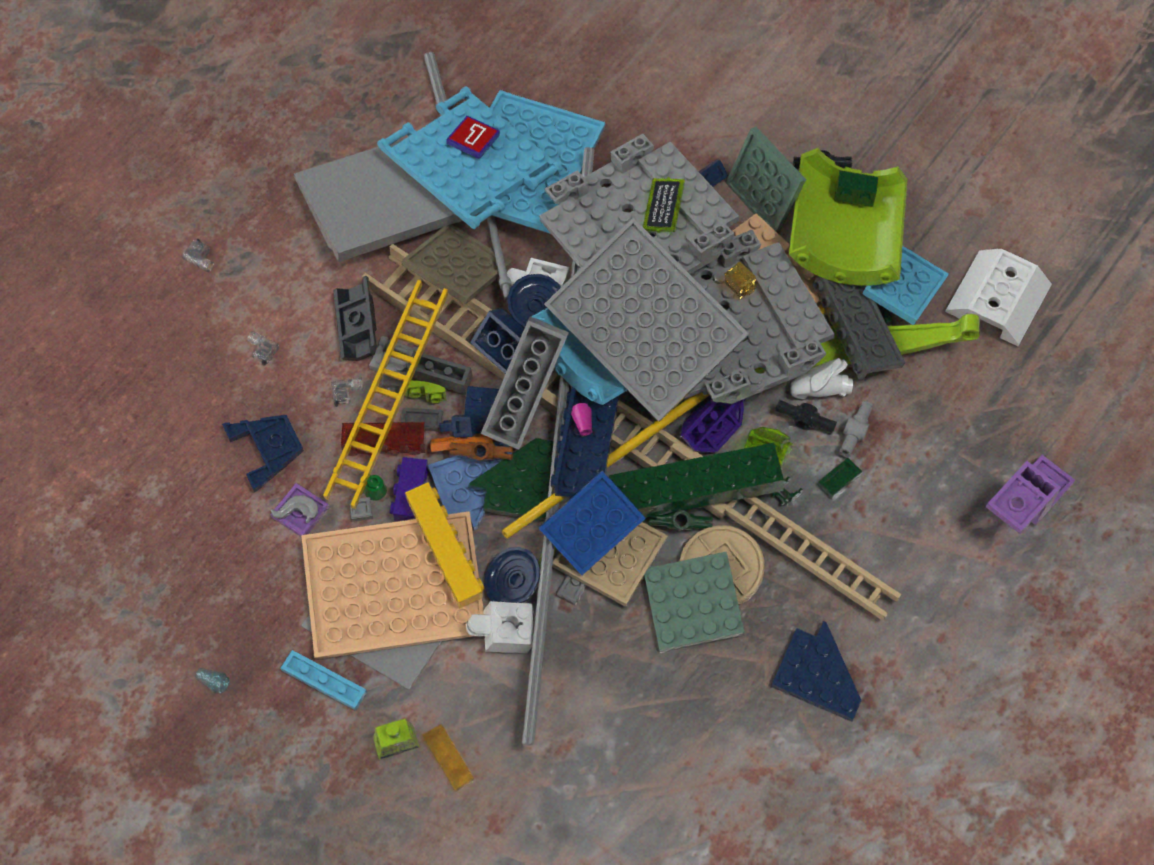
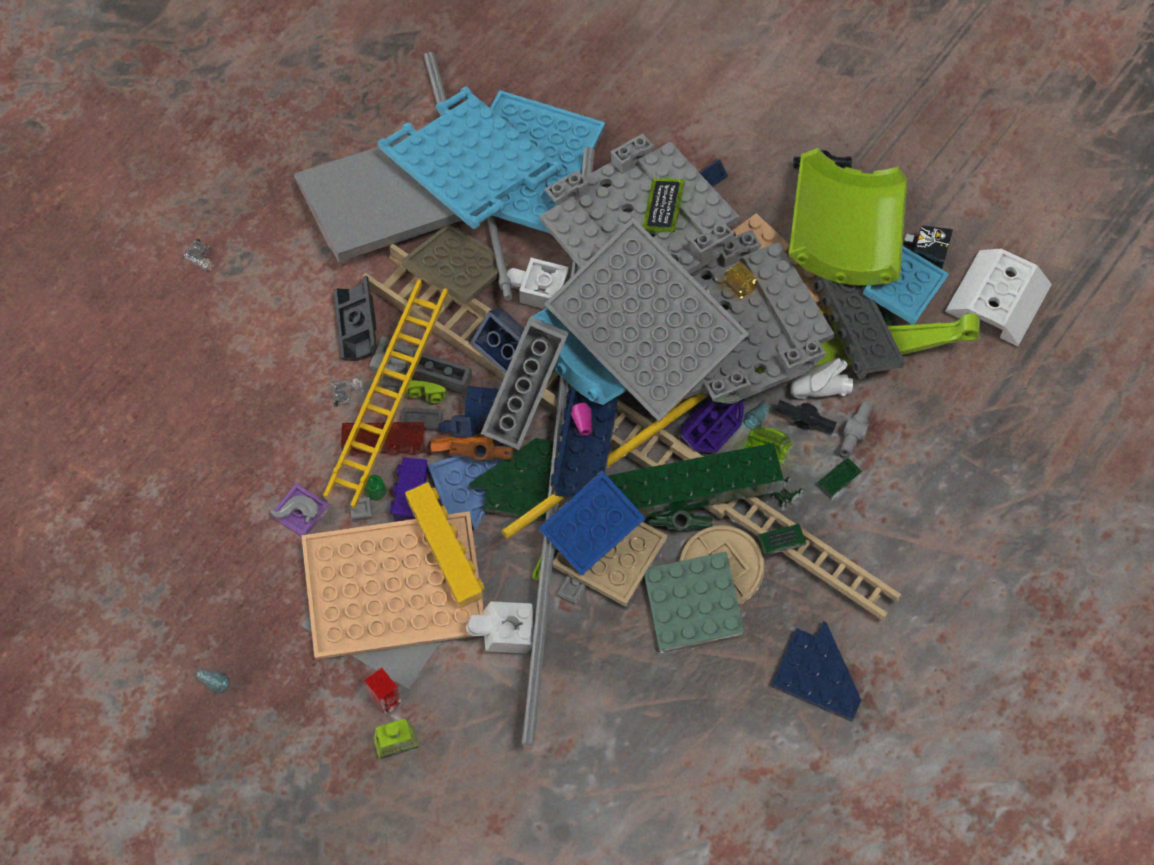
dark blue wing [222,415,304,492] -> none
clear piece [247,331,279,366] -> none
medium azure plate [281,650,367,711] -> none
clear yellow tile [423,724,475,792] -> none
tile [446,115,500,159] -> none
dark blue hat [484,547,540,603] -> none
dark blue hat [507,274,561,327] -> none
sand green plate [726,126,806,233] -> none
dark green brick [834,170,878,207] -> none
medium lavender bracket [986,455,1075,534] -> none
none -> red brick [364,667,401,714]
none -> clear light blue cone [743,401,771,430]
none -> dark green tile [758,524,806,556]
none -> black torso [904,226,953,269]

